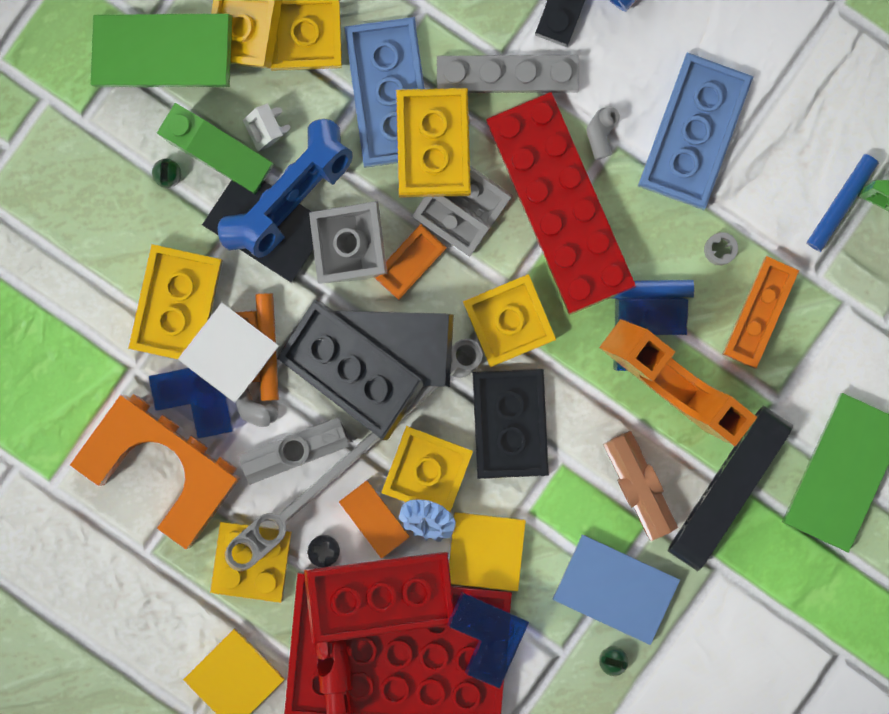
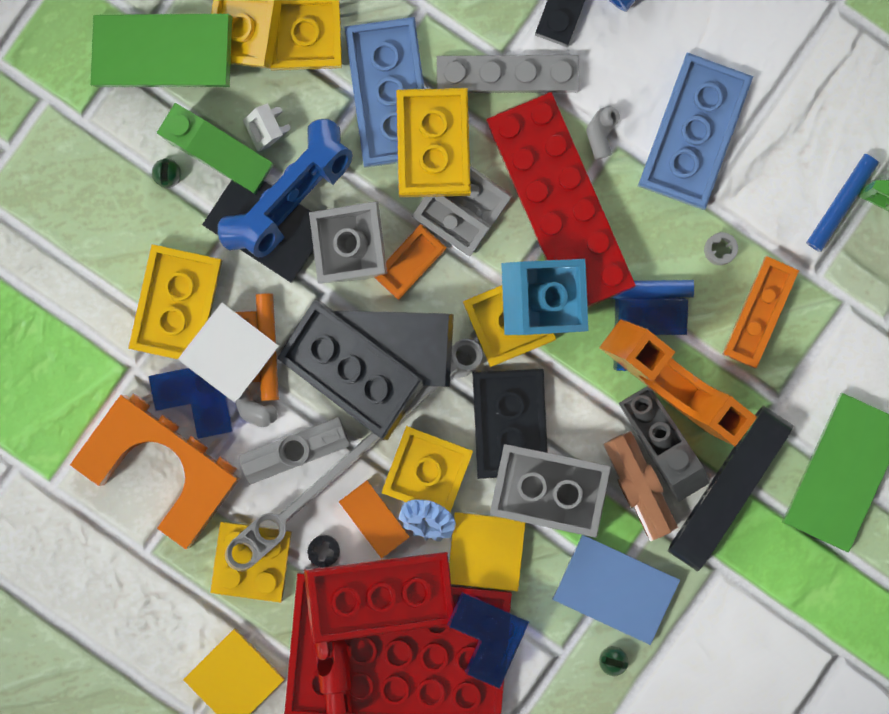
none -> light grey slope [489,444,612,538]
none -> dark azure slope [501,259,589,335]
none -> dark grey slope [619,386,709,502]

